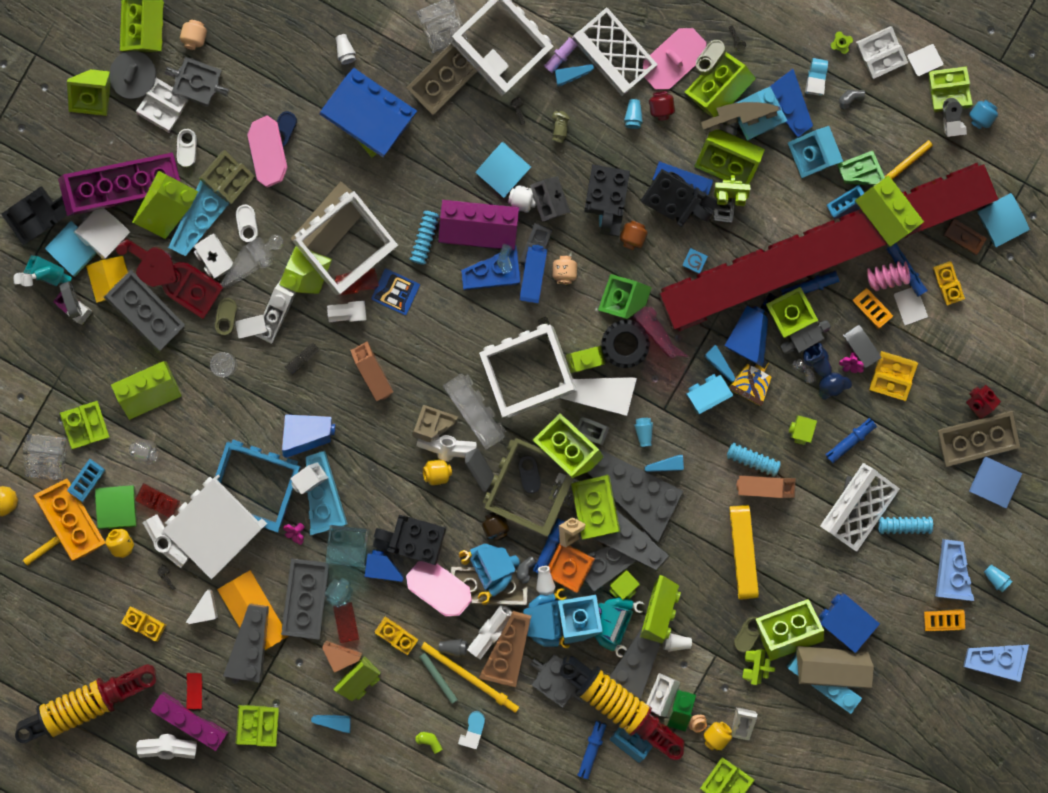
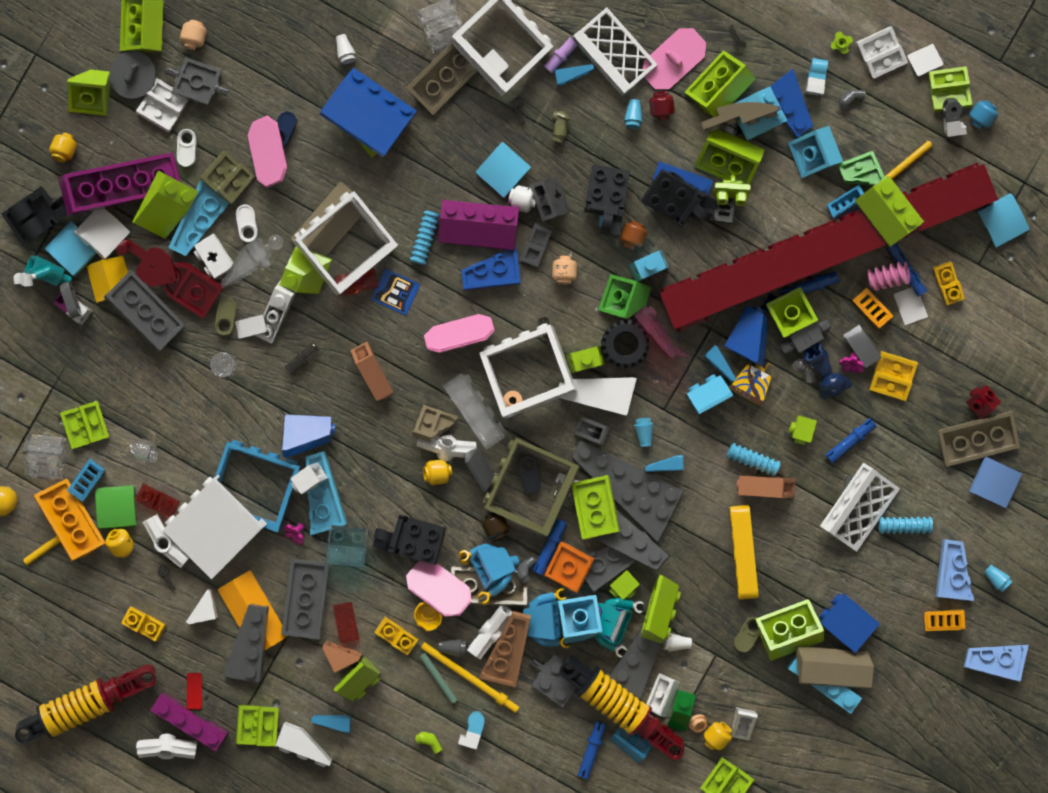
lime plate [62,409,84,430] -> none
lime slope [111,361,182,420] -> none
clear light blue head [325,578,353,608] -> none
white piece [327,301,366,322] -> none
blue slope [365,550,404,582] -> none
clear light blue arm [497,244,512,274] -> none
blue slope [520,245,547,303] -> none
lime slope [533,413,604,478] -> none
white cone [536,566,555,595] -> none
tan bracket [559,517,586,547] -> none
dark azure tile [682,248,708,274] -> none
piece [696,40,726,76] -> none
lime hips [742,649,775,685] -> none
reddish brown plate [943,219,987,255] -> none
none -> yellow head [49,133,77,163]
none -> white slope [275,722,332,767]
none -> yellow hair [414,601,443,631]
none -> bright pink shield [424,314,494,353]
none -> light nougat plate [503,391,522,407]
none -> medium azure torso [628,250,669,282]

